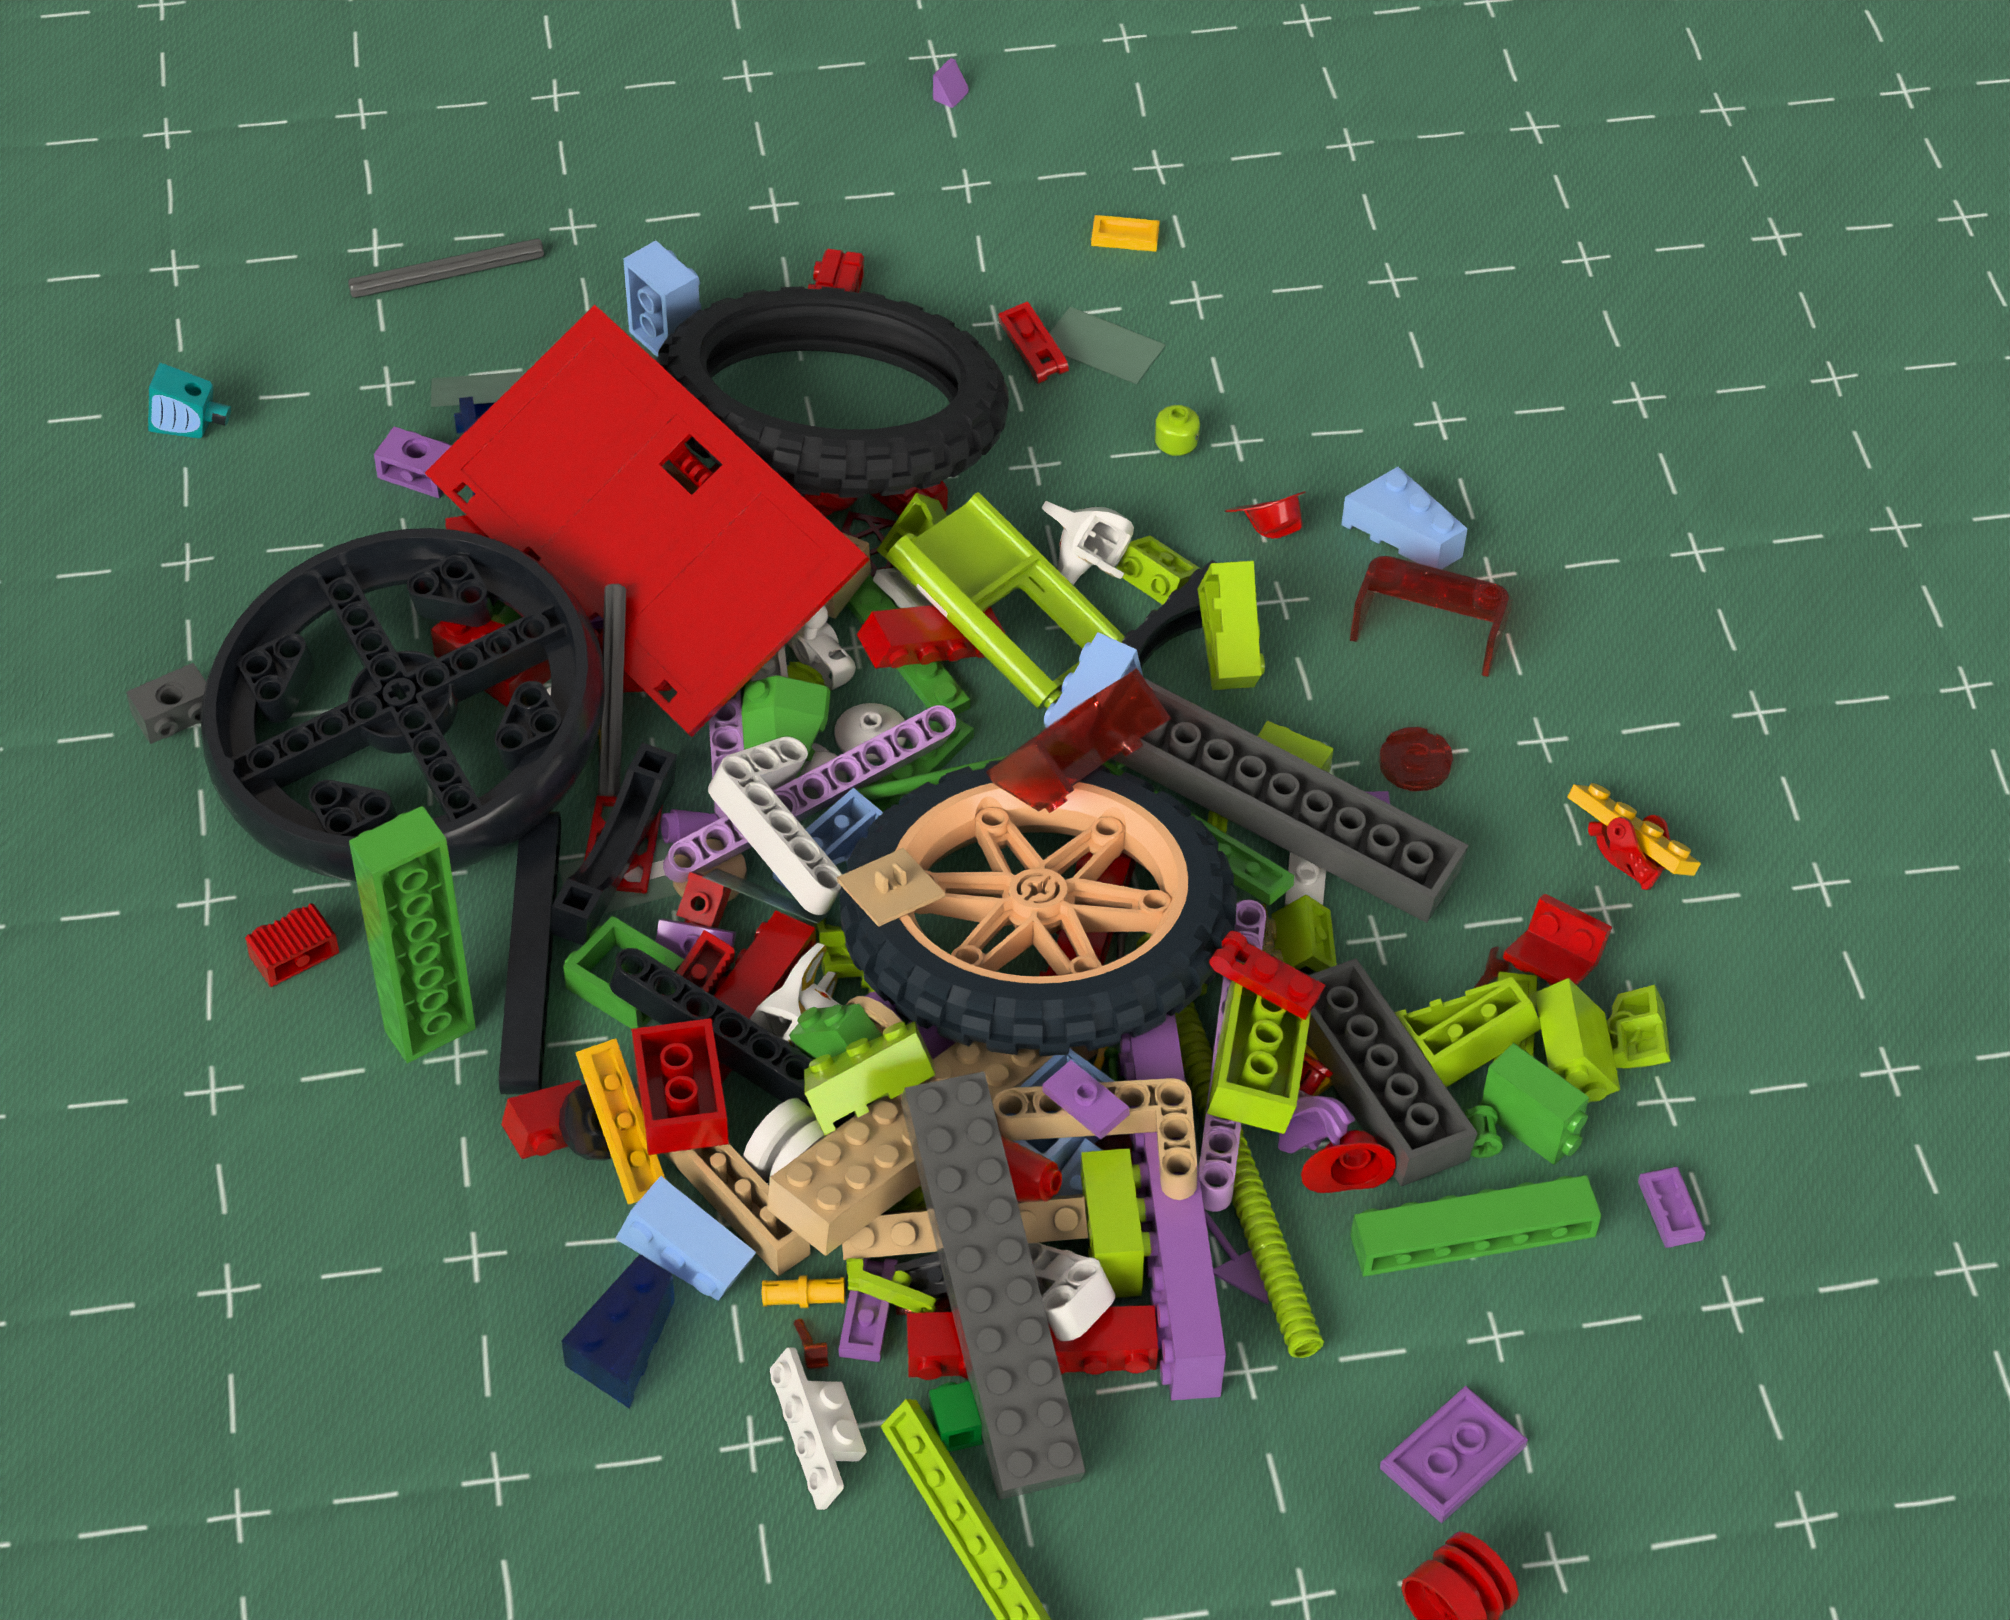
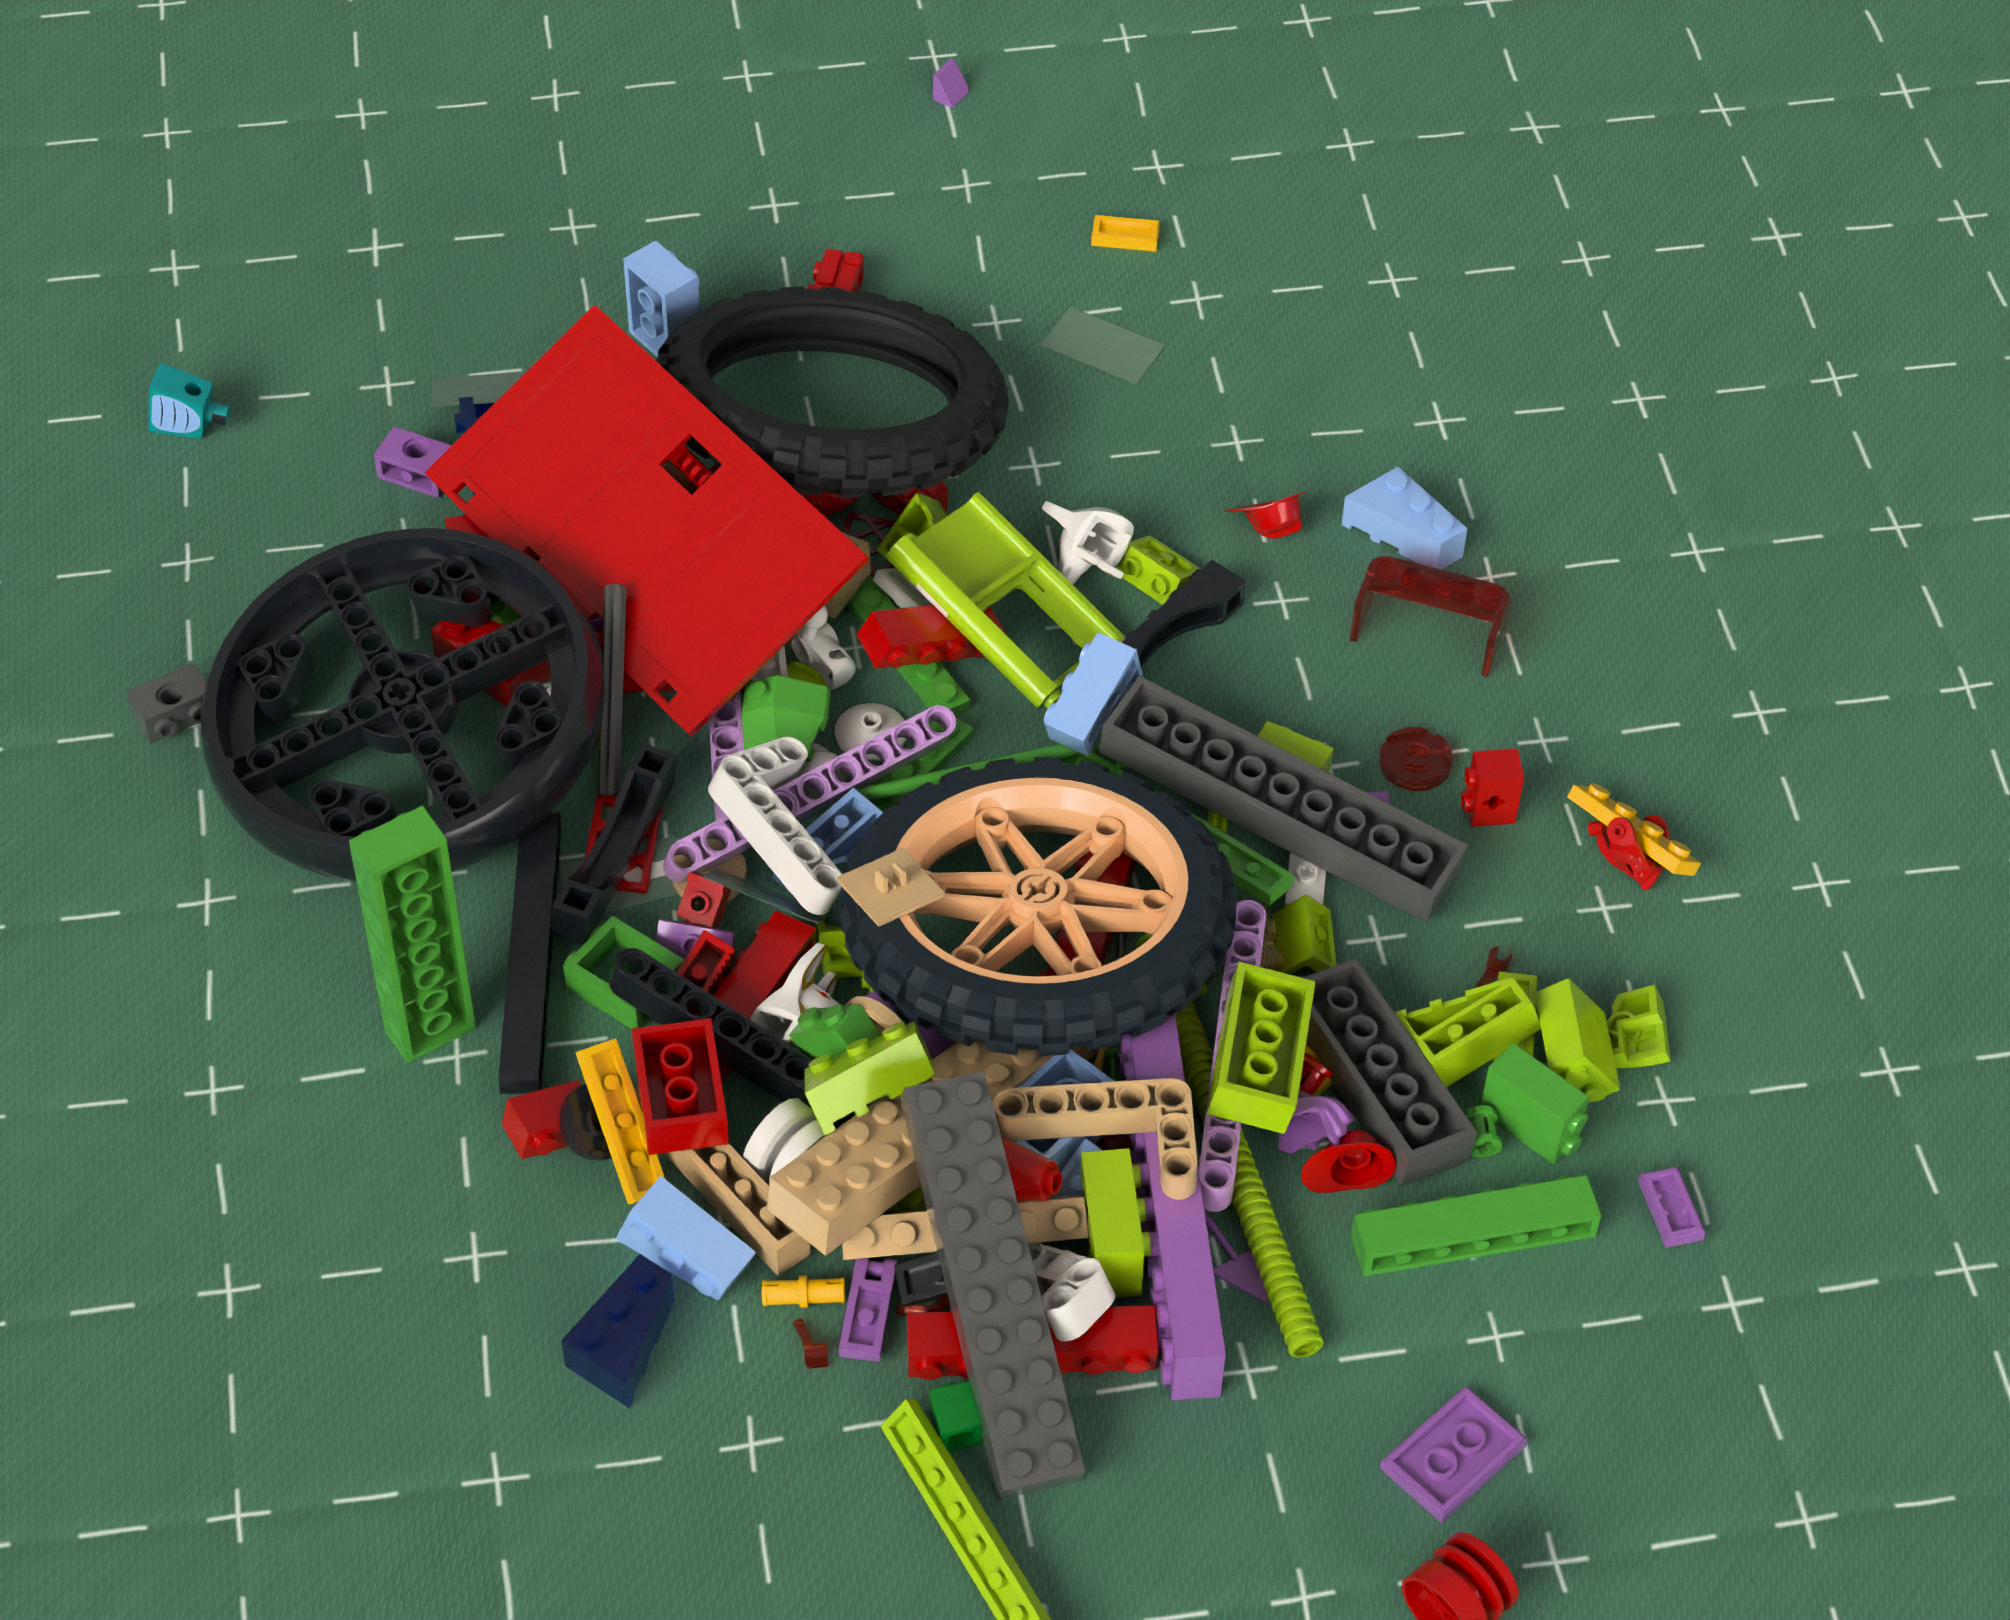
red brick [245,903,339,987] -> none
dark grey axle [348,238,544,298] -> none
medium lavender cone [661,809,718,844] -> none
white bracket [770,1347,867,1510] -> none
lime piece [846,1258,936,1313] -> none
clear red windscreen [986,668,1171,813] -> none
red plate [998,301,1069,384] -> none
medium lavender plate [1042,1060,1130,1139] -> none
lime head [1155,405,1200,456] -> none
lime wedge [1197,561,1265,690] -> none
red plate [1210,931,1325,1020] -> none
red bracket [1503,893,1612,986] -> none
none -> red brick [1460,748,1524,827]

